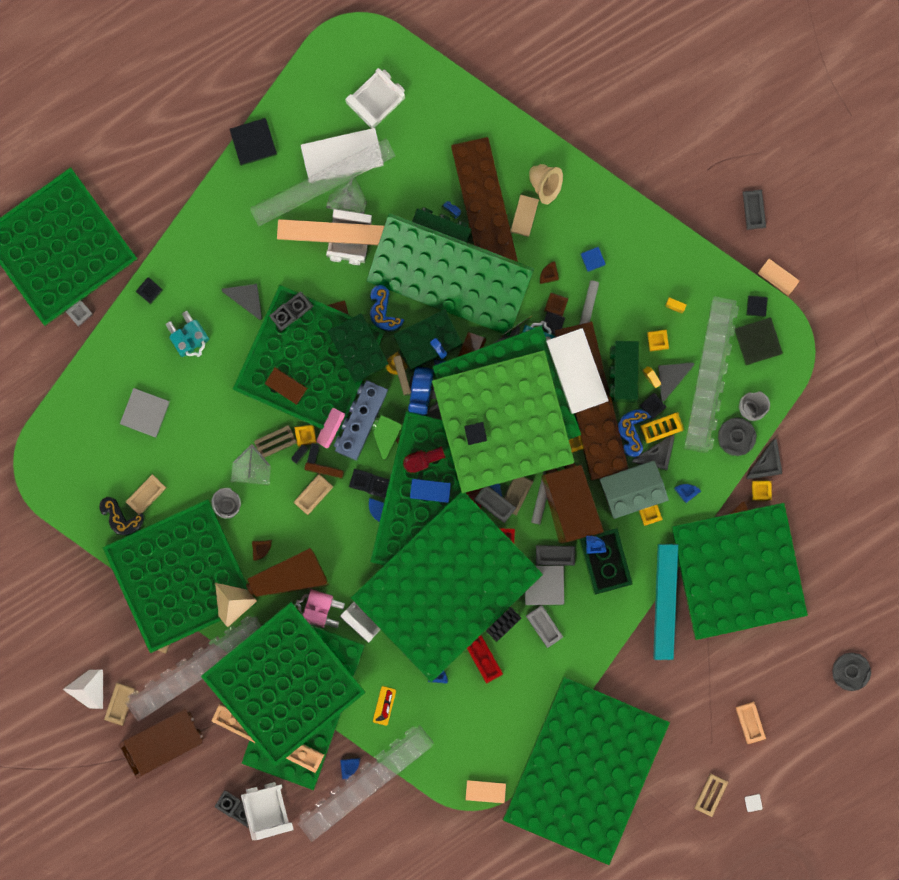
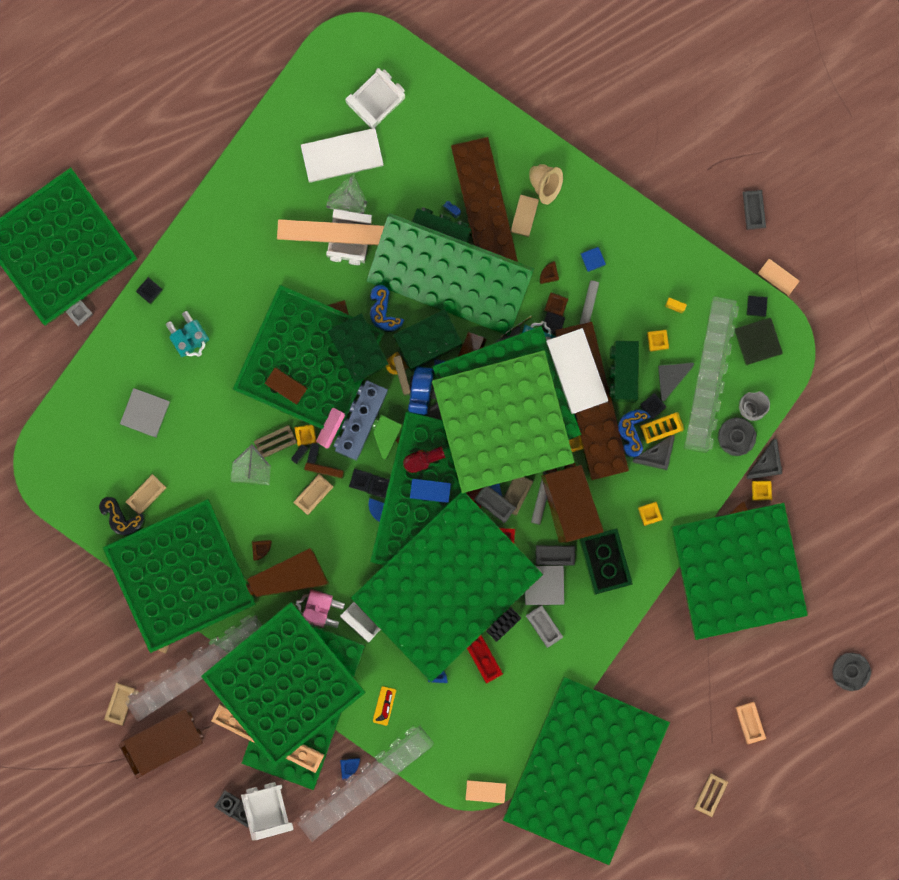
white slope [63,670,103,709] -> none
light grey hair [211,488,241,519] -> none
tan slope [215,583,257,627] -> none
dark grey tile [222,284,262,320] -> none
black tile [229,118,277,166] -> none
clear brick [250,138,395,226] -> none
dark grey slope [269,292,314,331] -> none
blue tile [430,338,447,359] -> none
black tile [464,422,487,445] -> none
blue tile [586,536,606,554] -> none
sand green slope [599,460,669,519] -> none
yellow tile [642,366,661,388] -> none
teal tile [653,544,678,660] -> none
blue tile [674,484,701,503] -> none
white sticker [745,794,763,812] -> none

